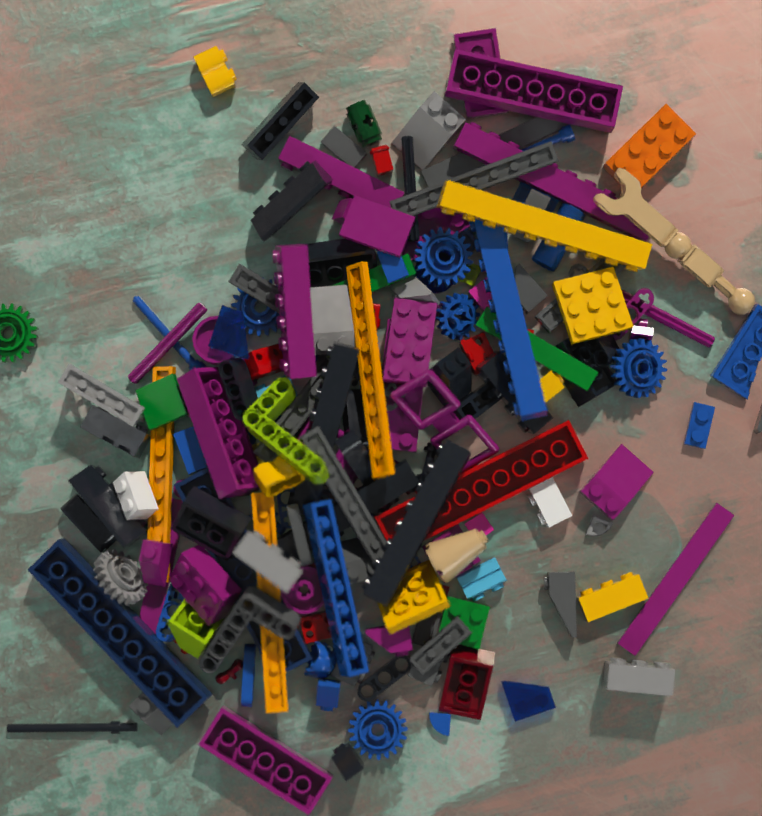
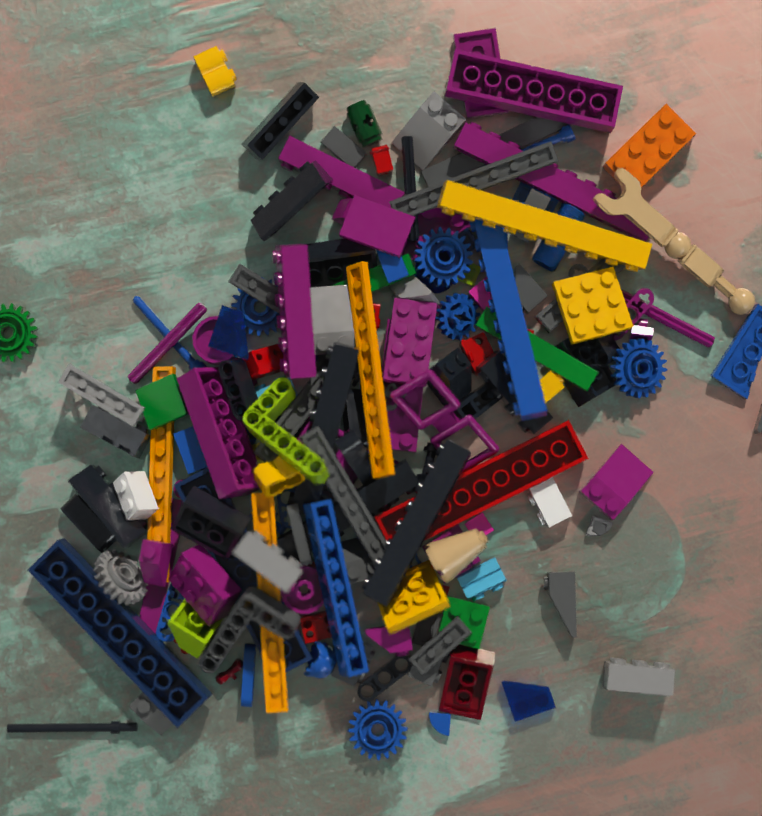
magenta brick [198,705,333,815] -> none
blue slope [316,678,341,711] -> none
black slope [331,743,364,781] -> none
yellow brick [576,571,648,622] -> none
magenta tile [617,503,734,656] -> none
blue plate [683,402,715,449] -> none

